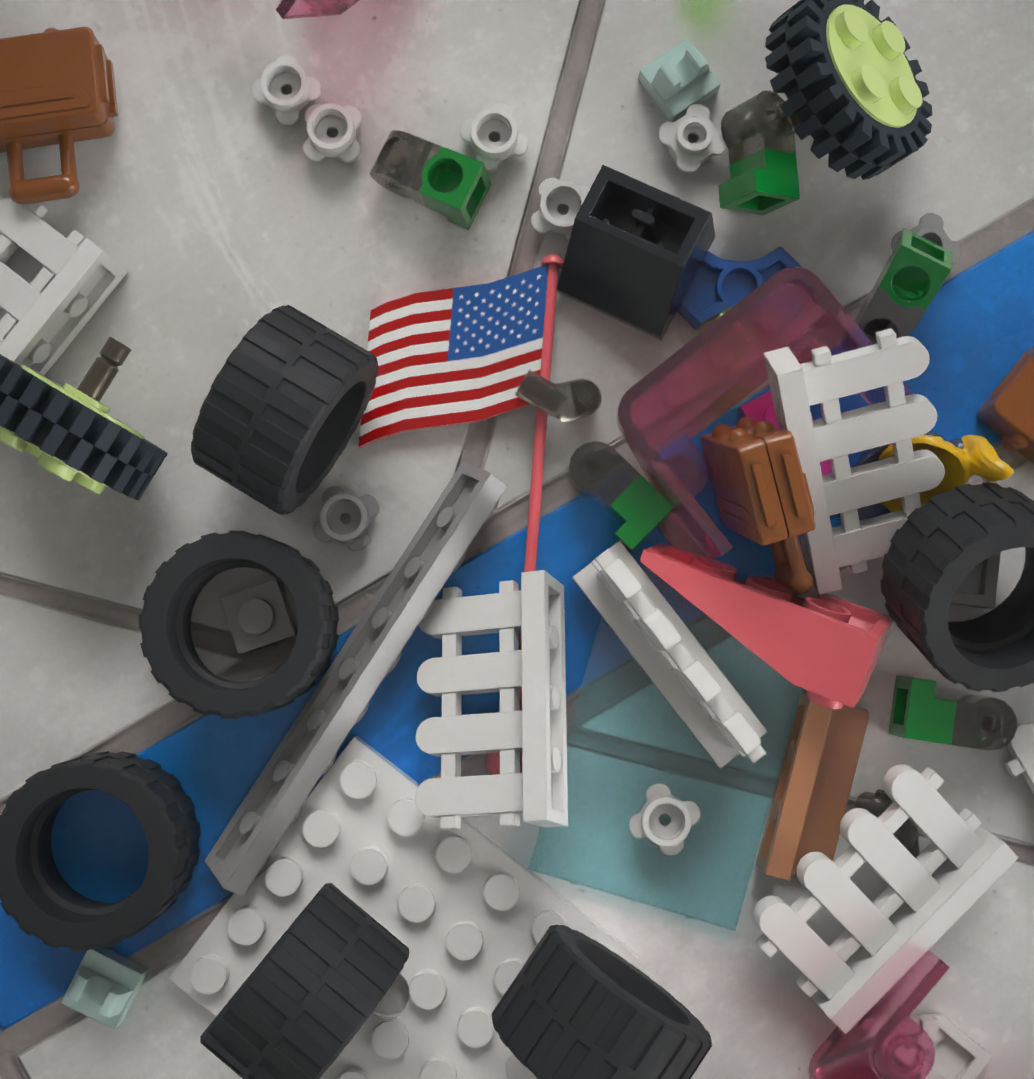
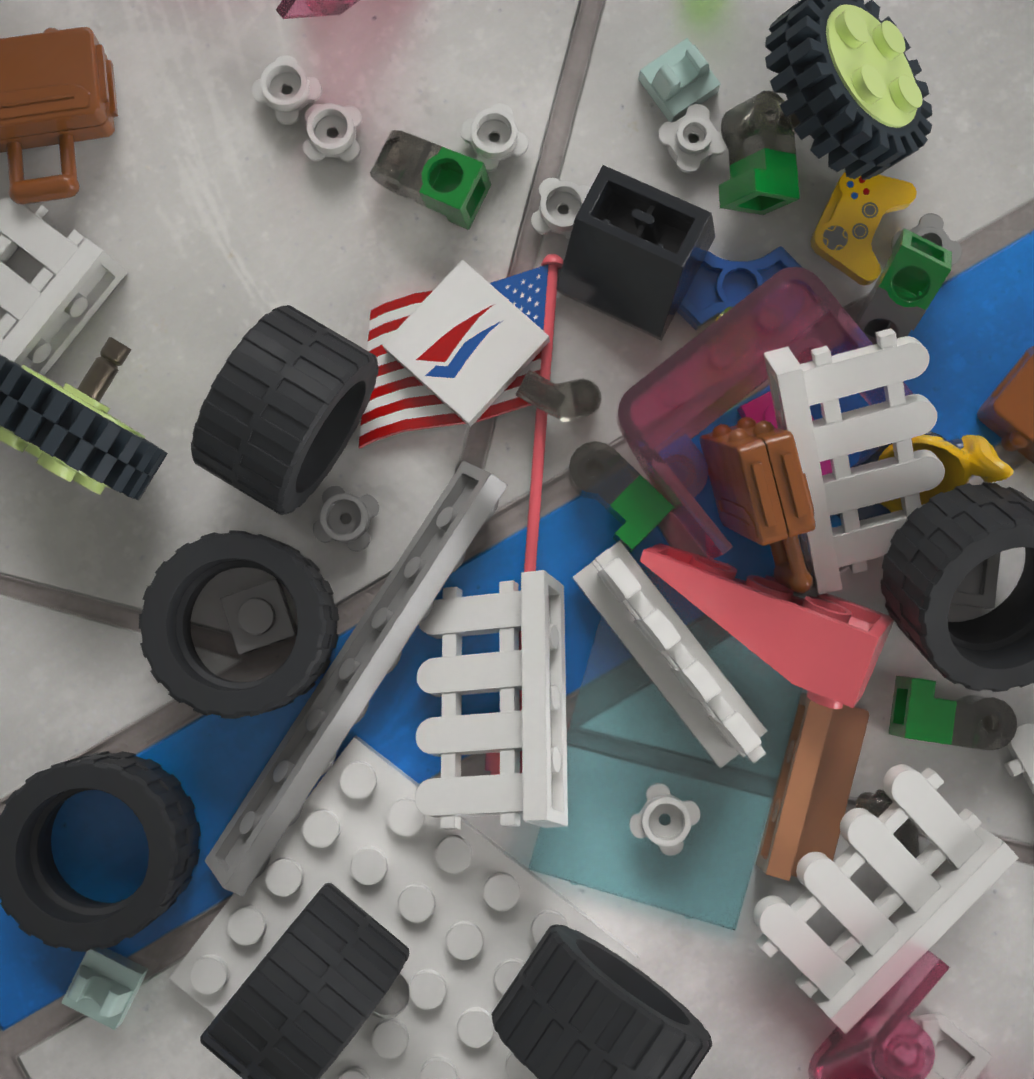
none -> white tile [382,259,550,427]
none -> yellow piece [810,172,917,286]

